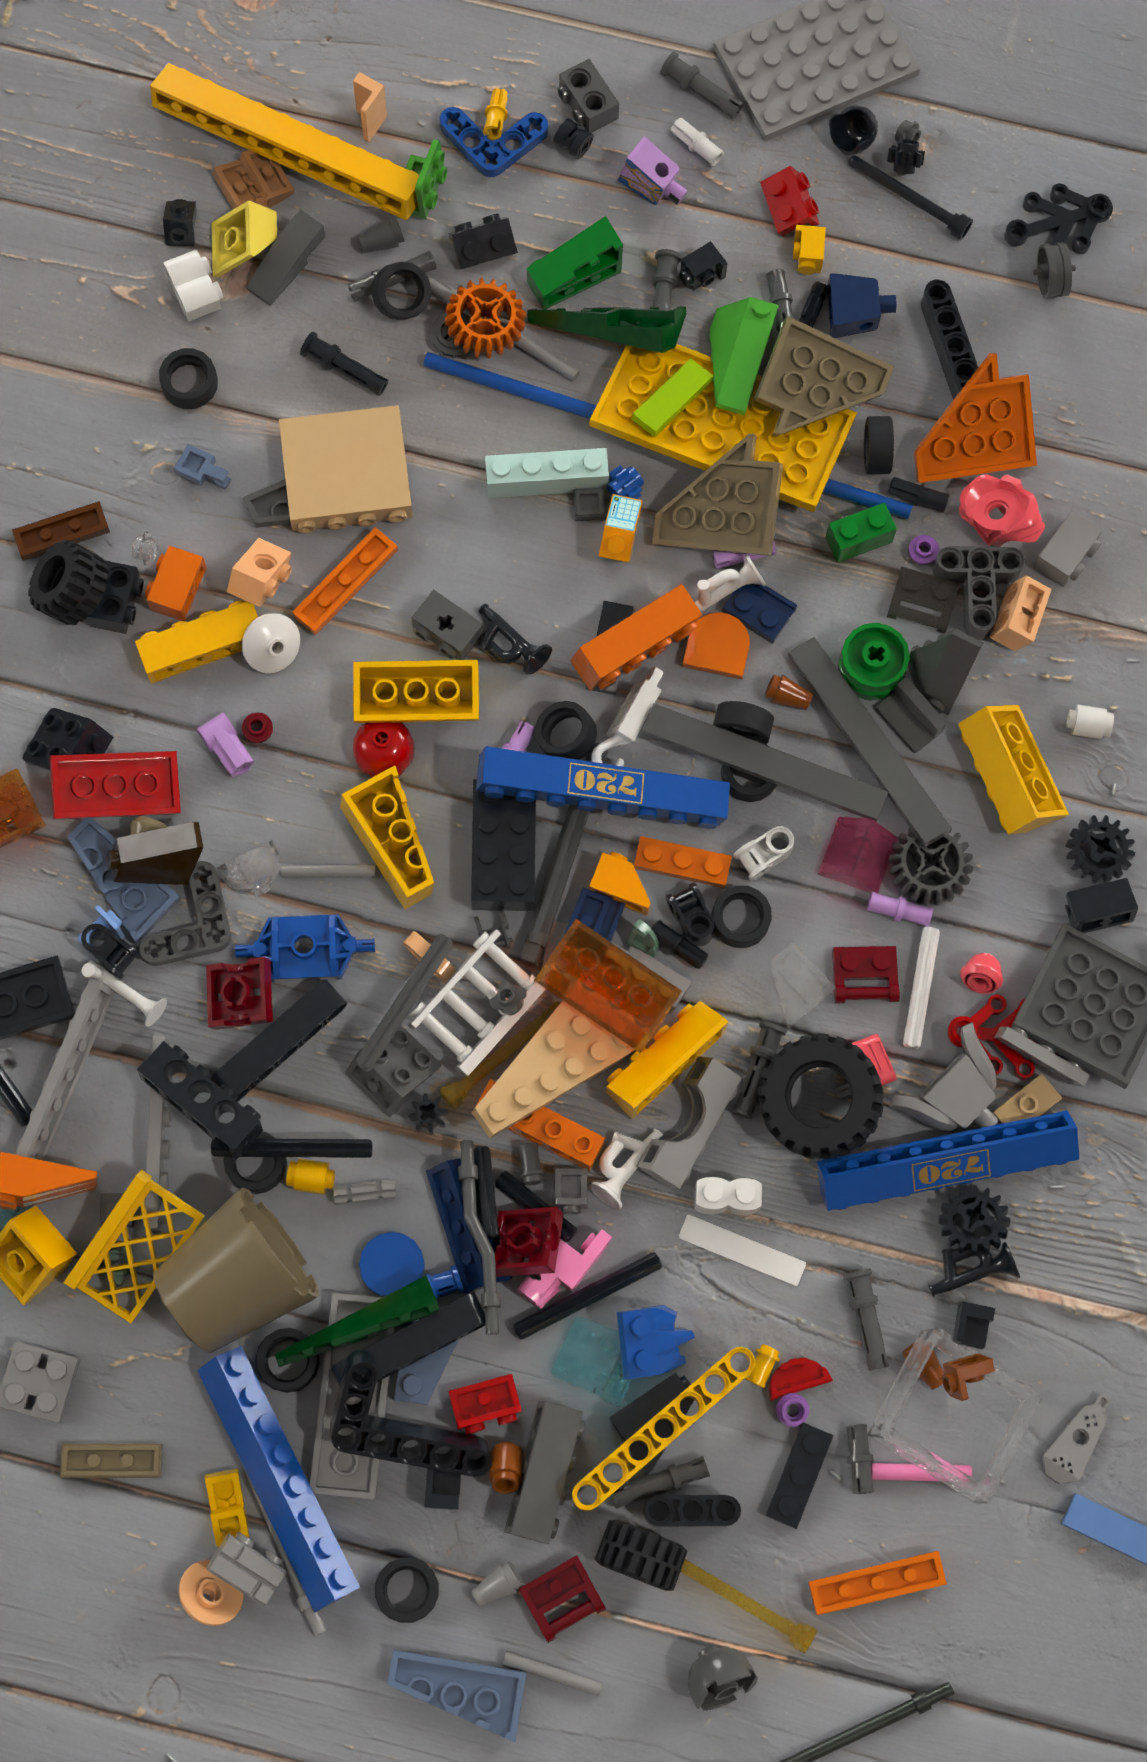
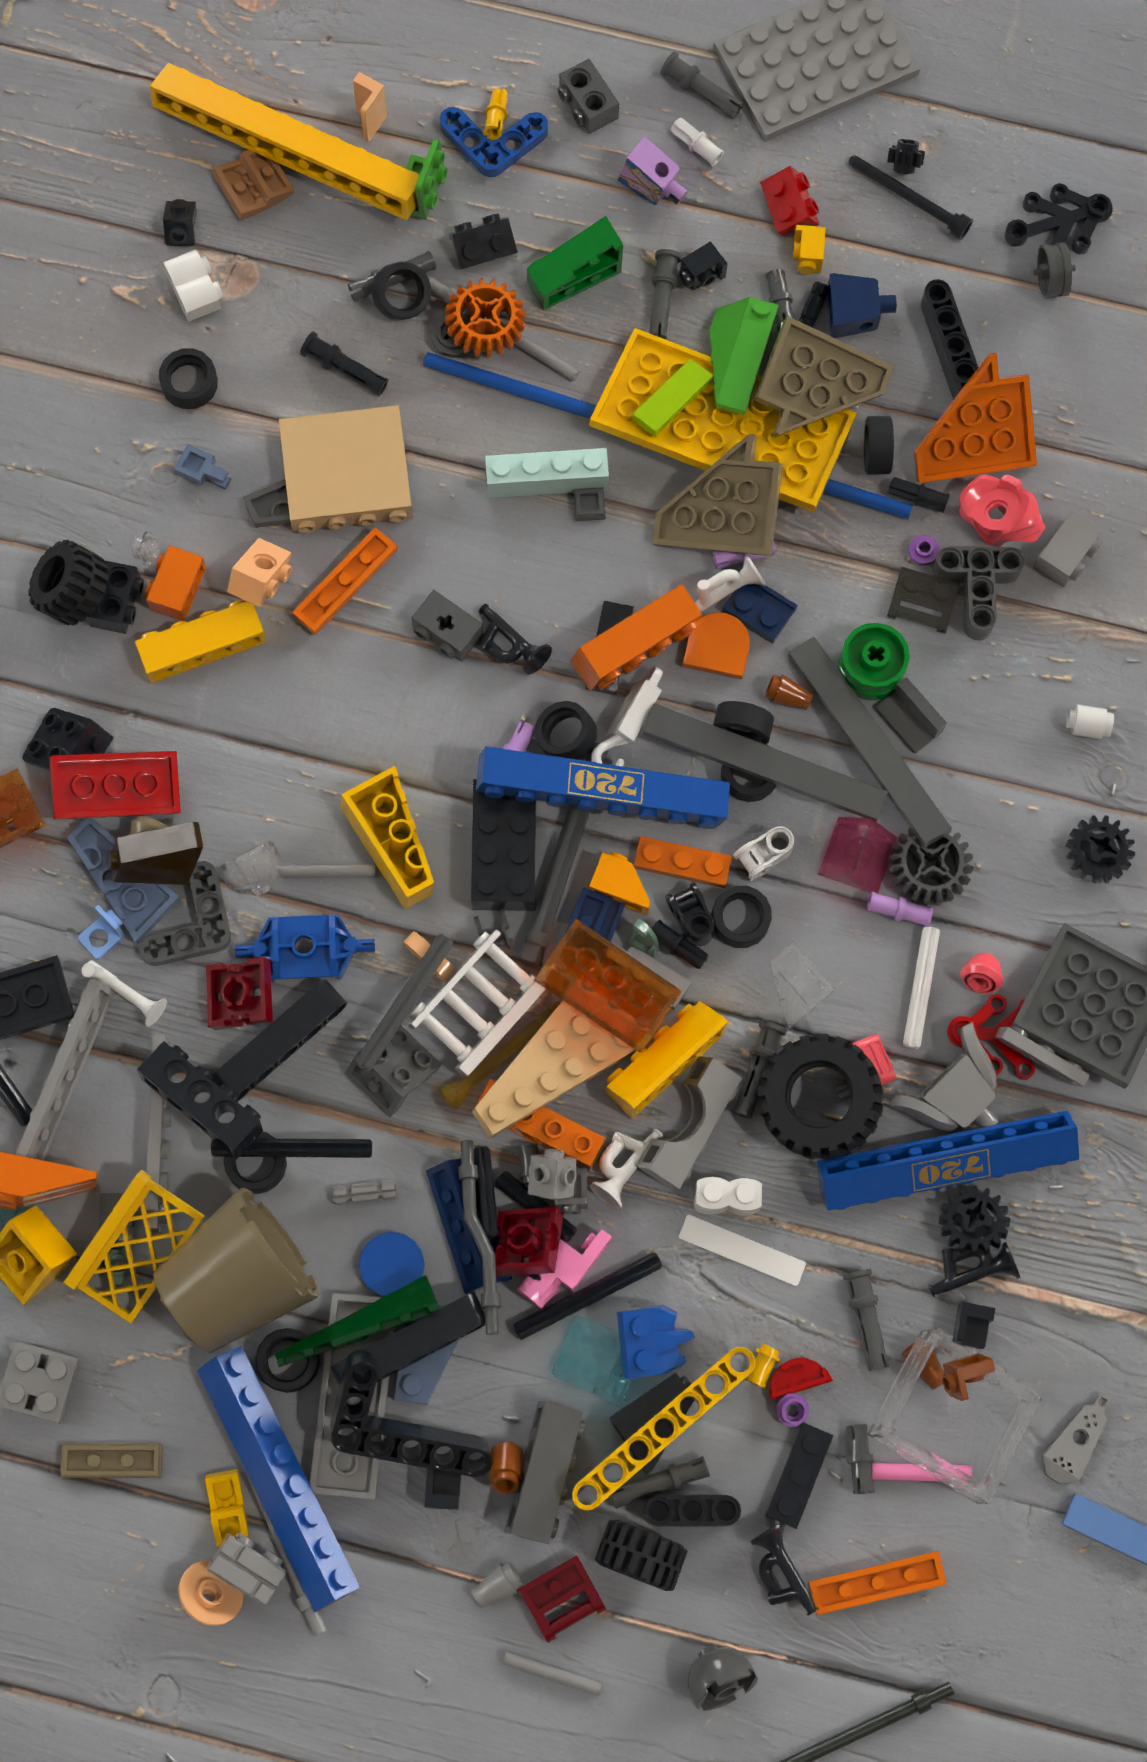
reddish brown plate [12,501,110,561] -> none
black piece [81,923,141,980] -> none
lavender piece [197,712,254,777] -> none
light yellow slope [211,200,278,278] -> none
white dish [242,613,300,673] -> none
dark red plate [242,712,273,743] -> none
dark grey slope [247,209,325,306] -> none
yellow brick [286,1158,335,1195] -> none
yellow slope [353,660,479,723] -> none
red cylinder [353,722,415,777] -> none
dark grey cone [359,219,405,253] -> none
black tyre [375,1558,439,1623] -> none
sand blue wing [387,1650,527,1742] -> none
black gear [408,1094,449,1135] -> none
blue bush [425,1265,464,1302] -> none
red bracket [448,1374,522,1435] -> none
dark grey plate [490,981,527,1016] -> none
dark green wedge [527,306,687,353] -> none
black wheel [553,118,594,160] -> none
slope [599,494,643,563] -> none
blue gear [606,465,644,499] -> none
clear yellow piece [681,1559,818,1654] -> none
green brick [825,503,897,563] -> none
black hair [829,105,878,155] -> none
dark red plate [832,946,900,1004] -> none
dark grey plate [895,120,921,142] -> none
dark grey wedge [908,629,983,715] -> none
yellow slope [958,705,1069,835] -> none
light nougat brick [990,575,1052,651] -> none
tan plate [993,1074,1062,1124] -> none
black hinge [1065,878,1138,933] -> none
none -> light grey brick [528,1149,577,1199]
none -> black piece [750,1522,819,1616]

